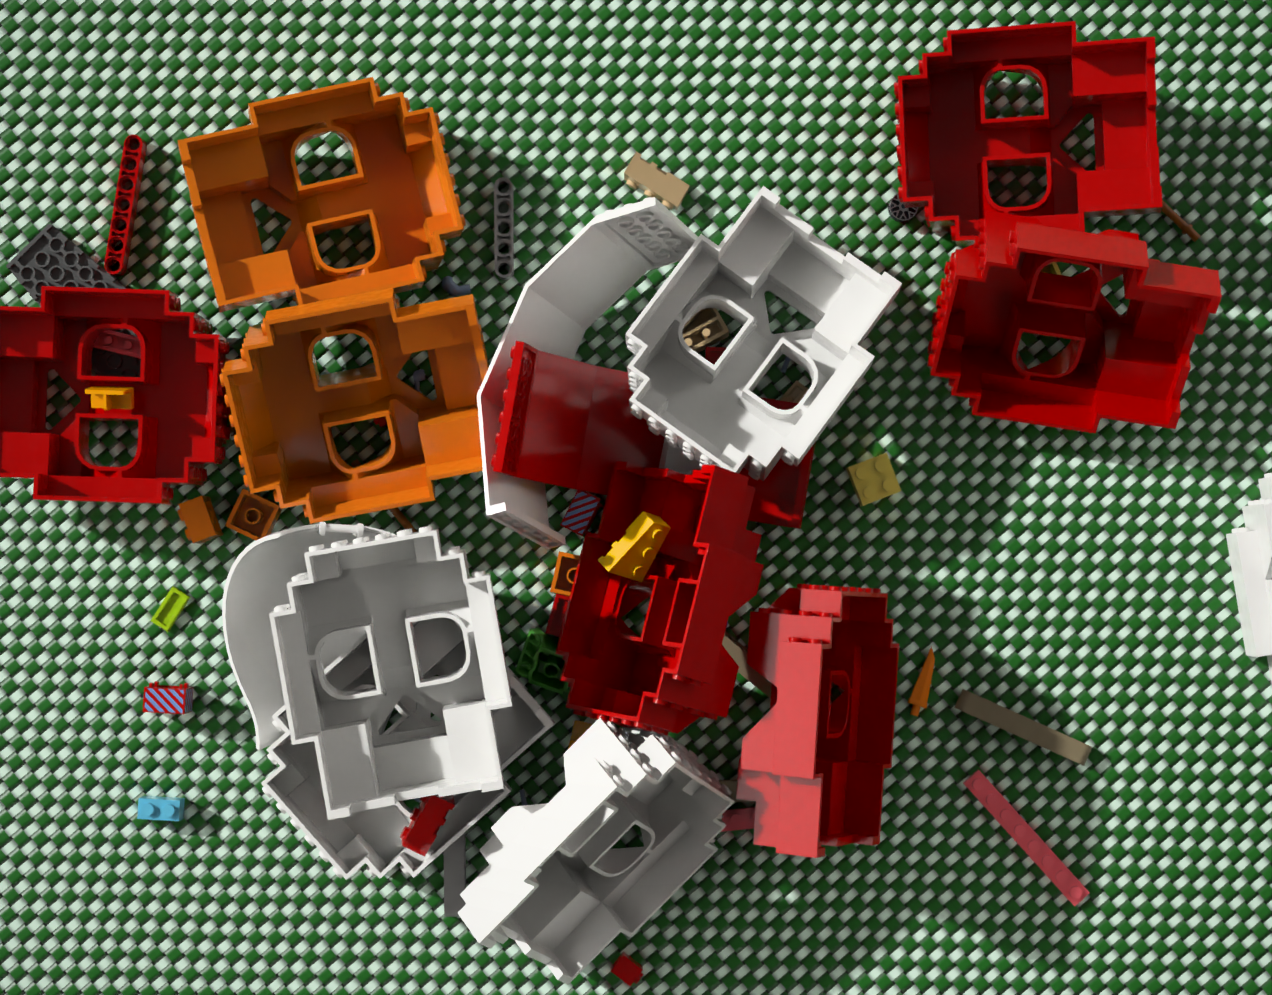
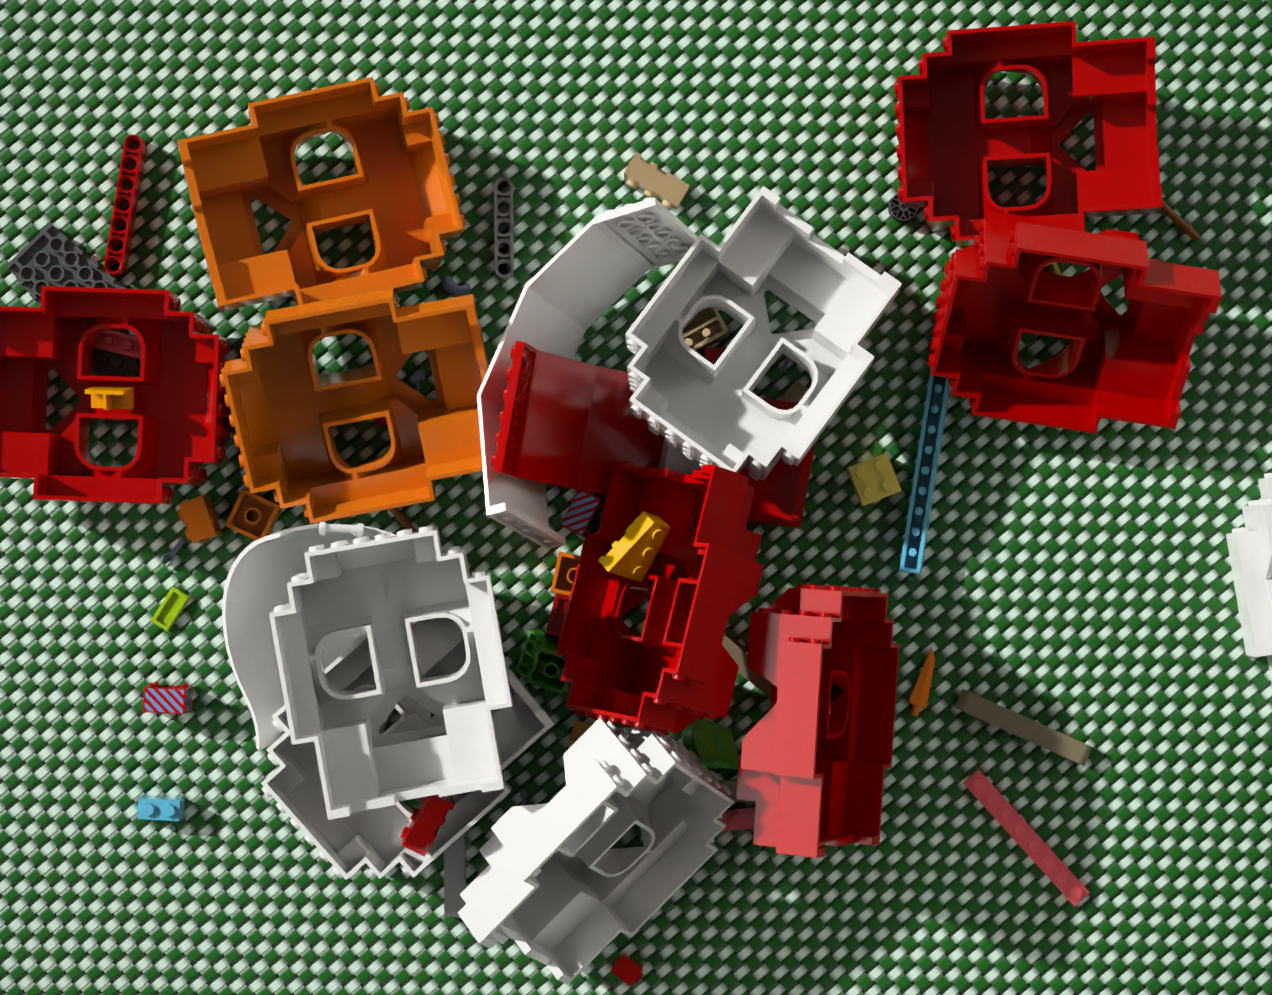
none -> sand blue hand [160,540,184,567]
none -> bright green slope [682,718,739,769]
none -> medium azure brick [899,375,950,575]

